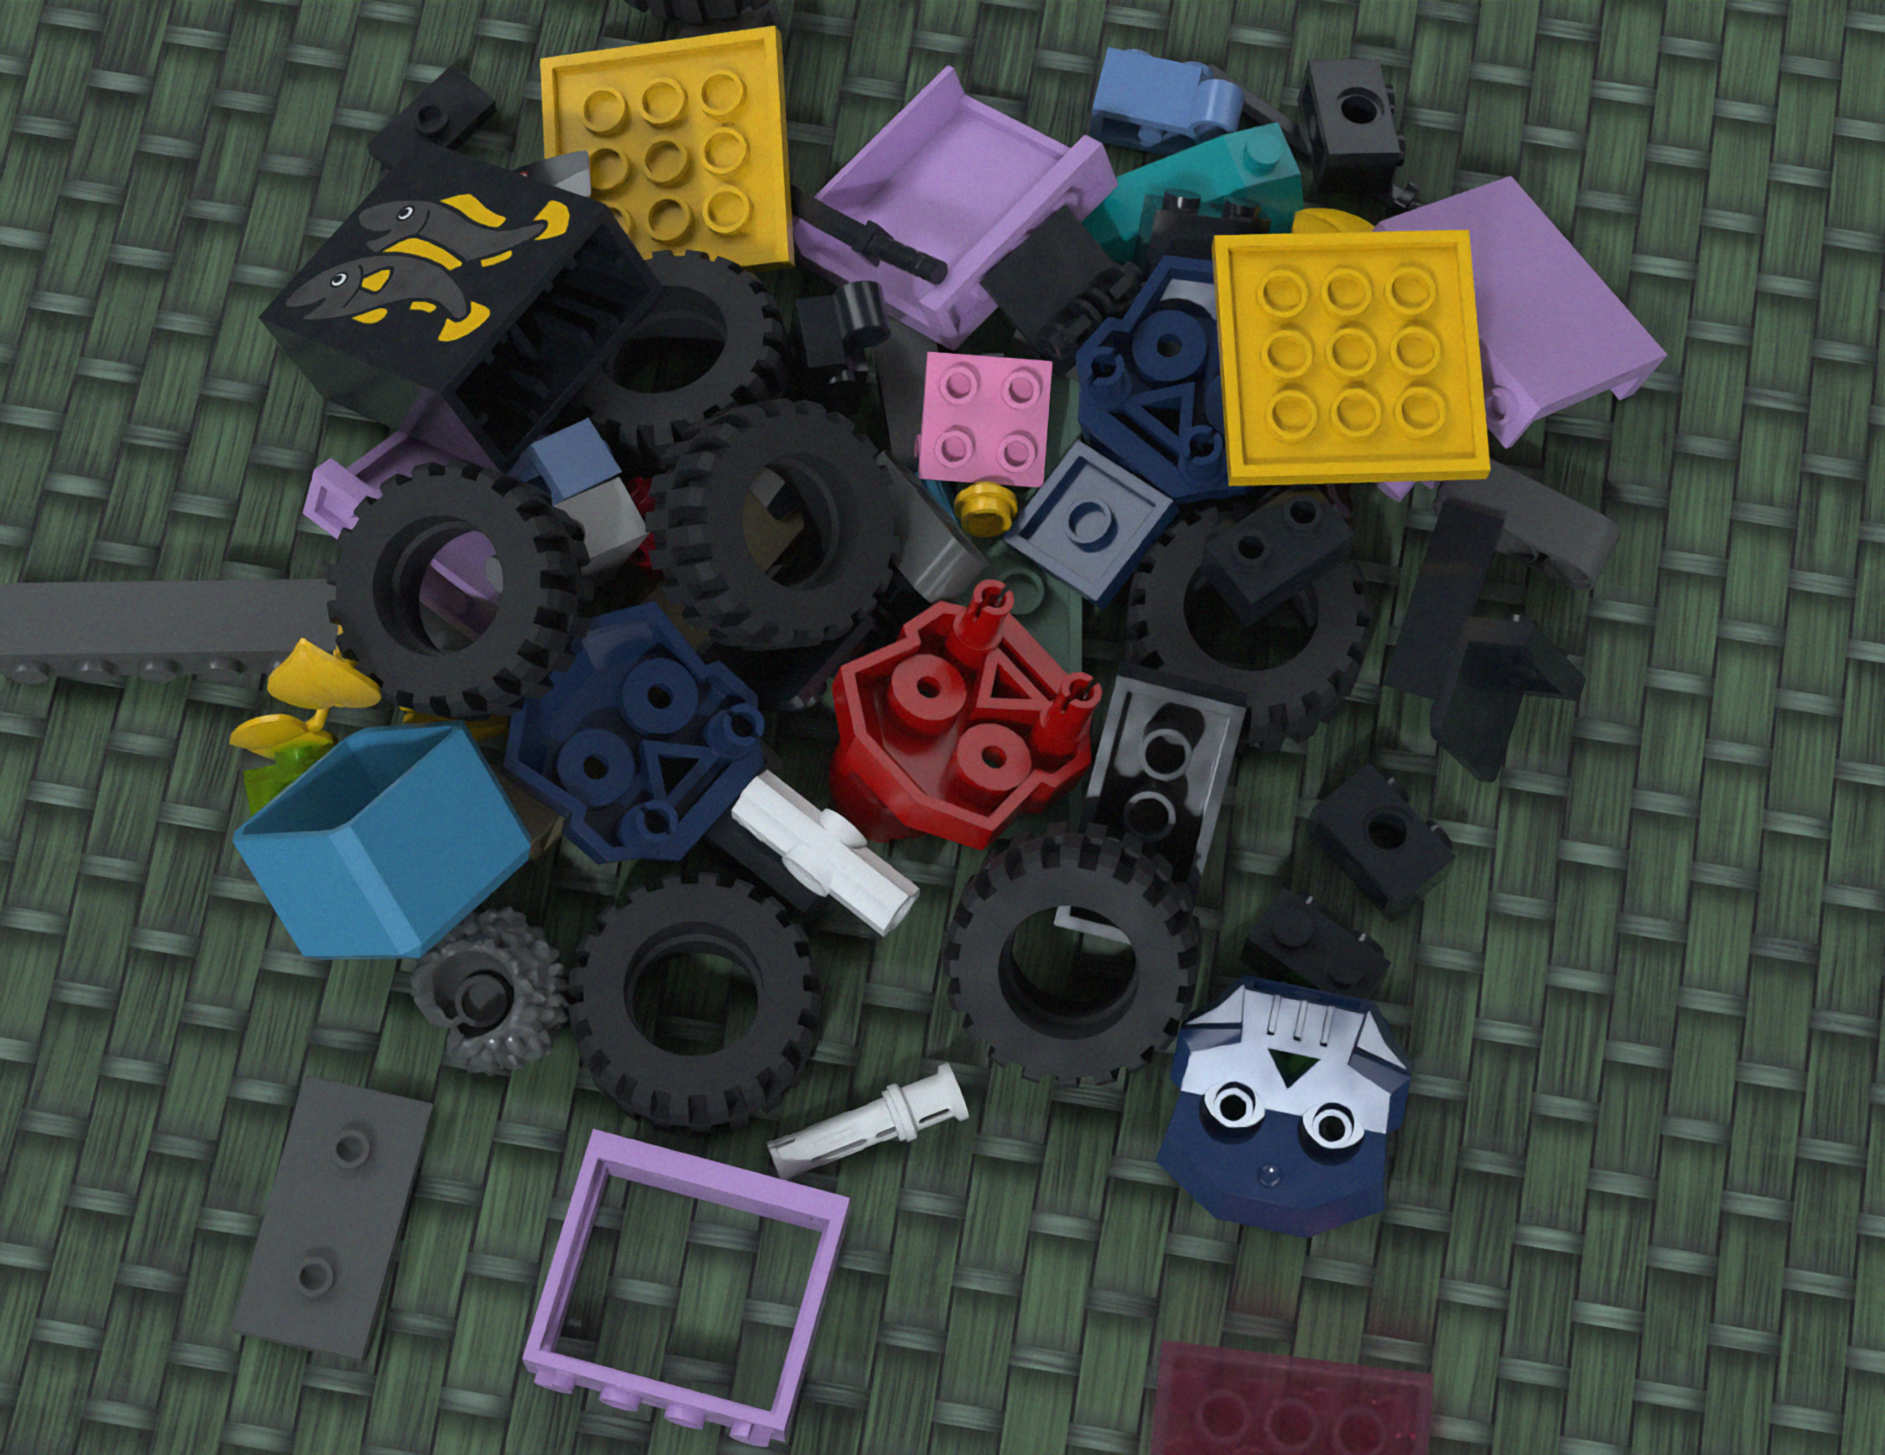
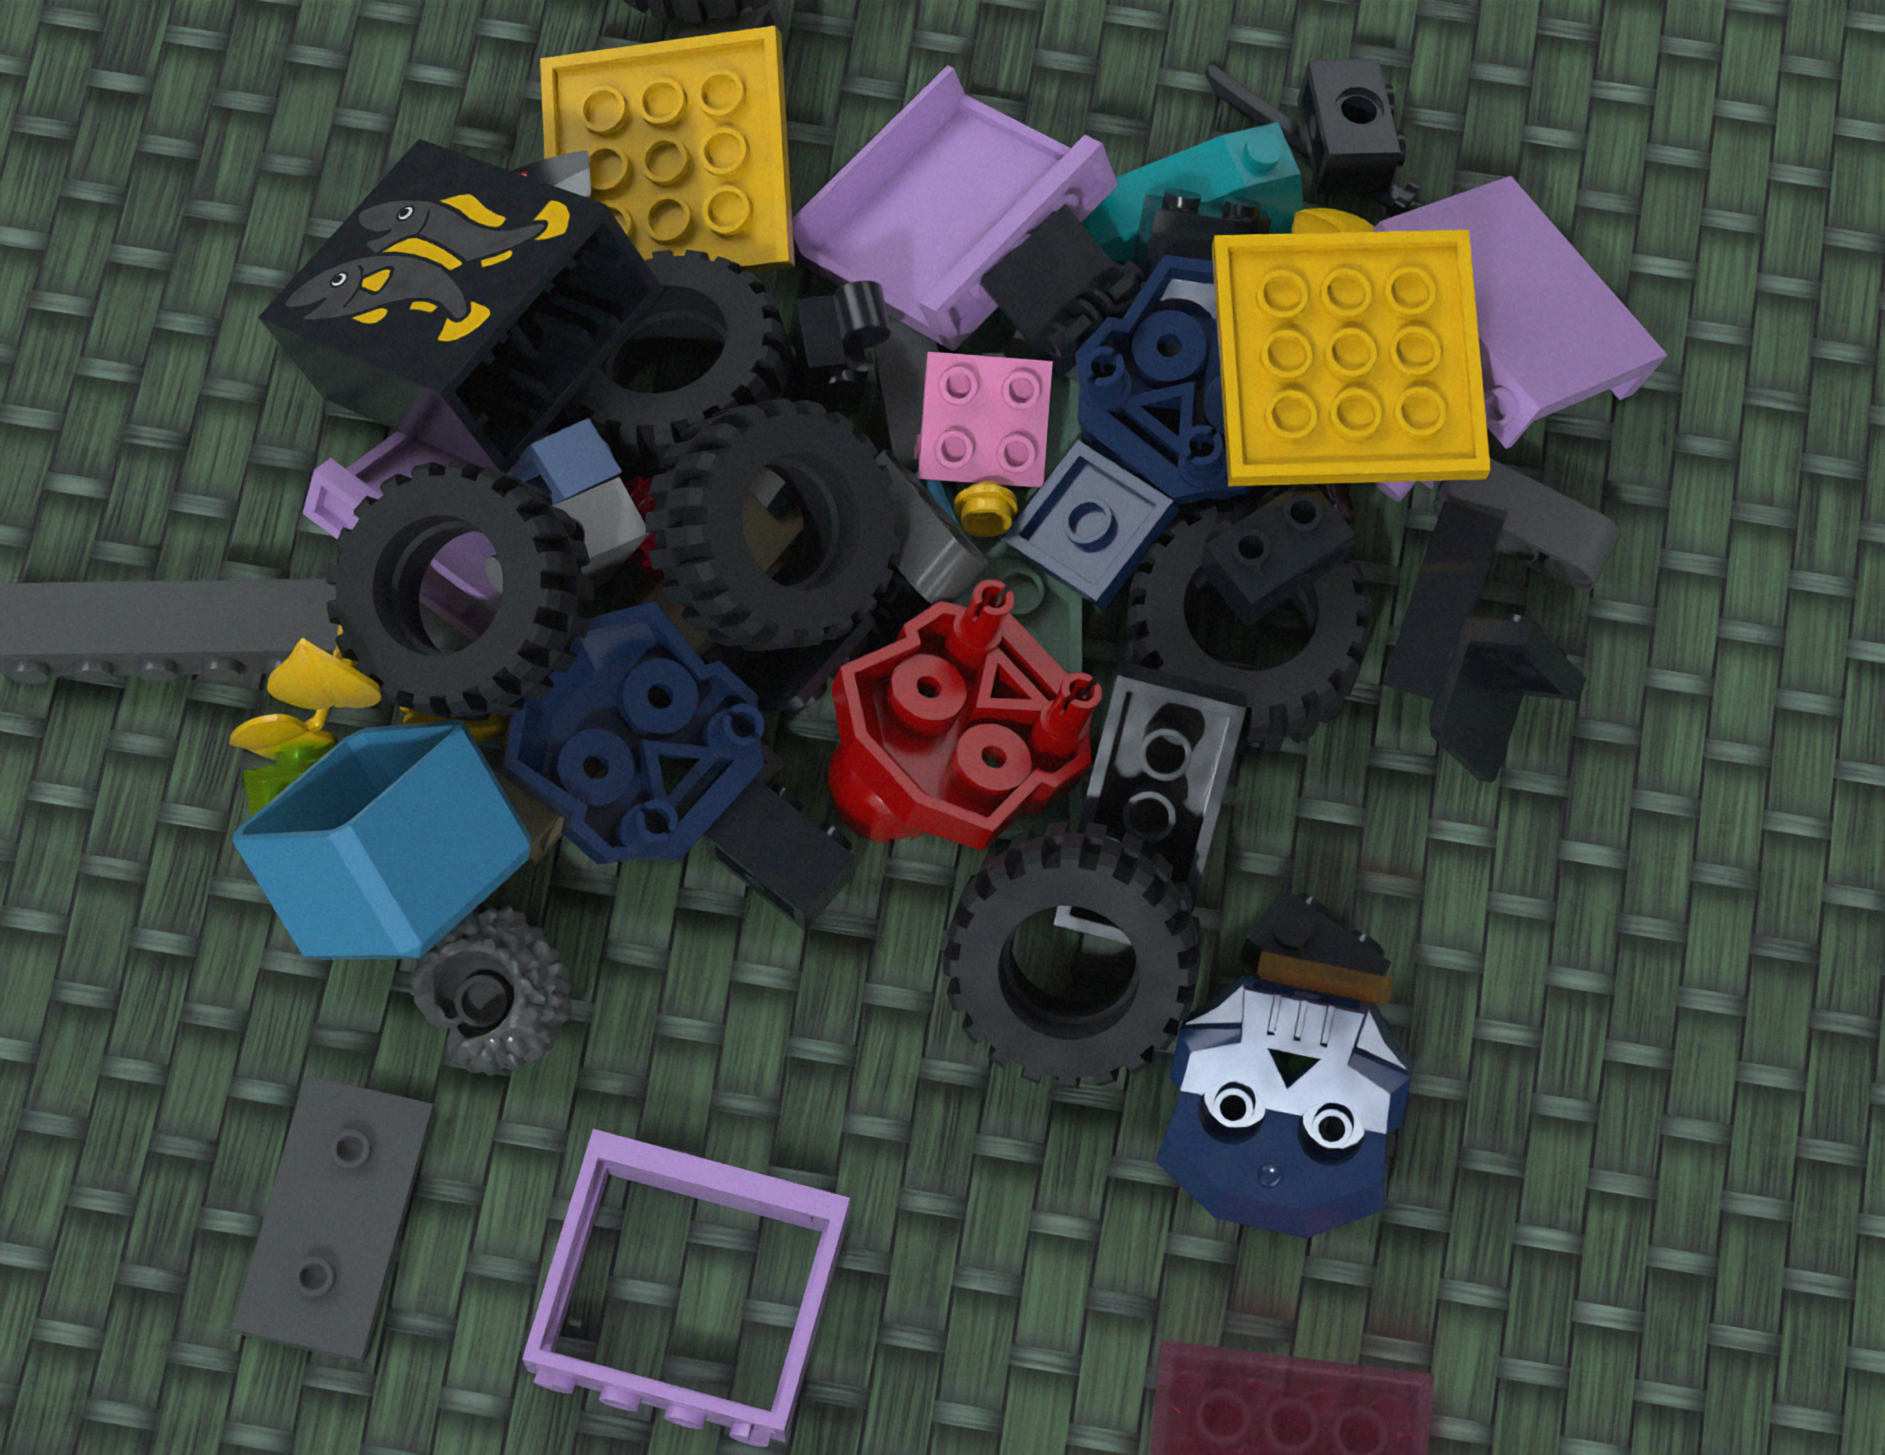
black plate [367,65,497,171] -> none
black tyre [568,872,822,1136] -> none
white piece [731,769,920,937] -> none
white pin [766,1063,969,1181] -> none
black sword [790,184,948,285] -> none
medium blue hinge [1089,47,1245,156] -> none
black brick [1305,763,1456,923] -> none
none -> clear orange tile [1257,950,1394,1004]

